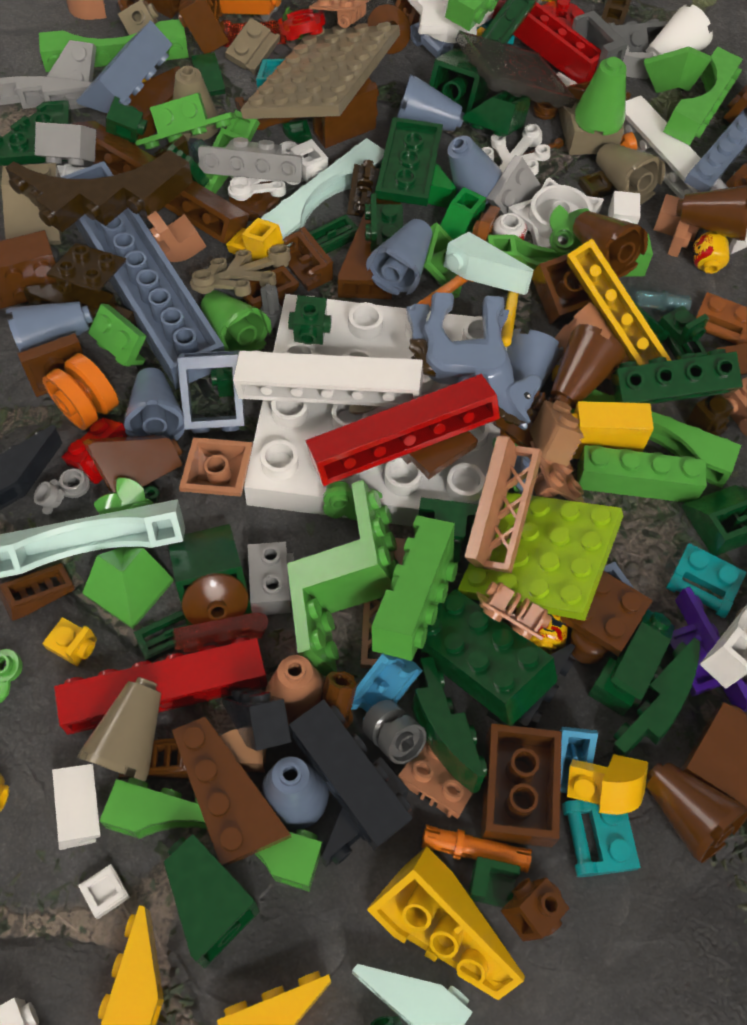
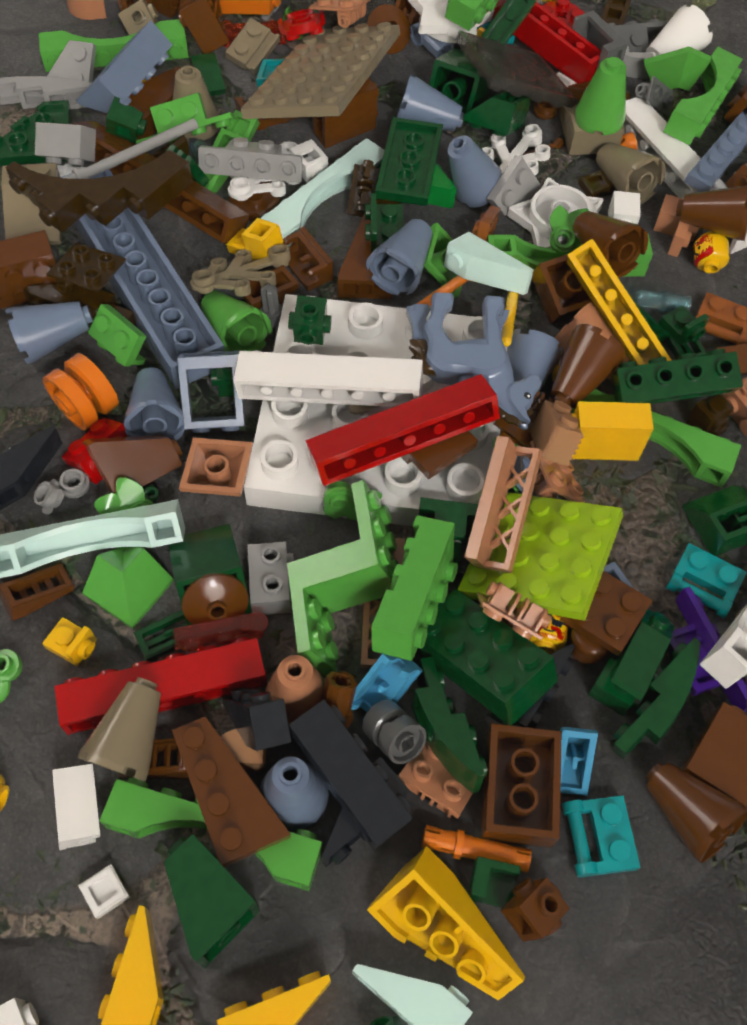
reddish brown plate [17,333,84,397] -> none
nougat brick [147,211,207,262] -> none
dark green tile [282,120,312,143] -> none
dark green tile [309,214,358,254] -> none
green slope [440,187,486,240] -> none
white head [491,213,527,241] -> none
yellow brick [567,754,648,814] -> none
bright green brick [577,445,707,503] -> none
none -> light grey bar [64,118,198,179]
none -> dark grey hinge [635,76,674,116]

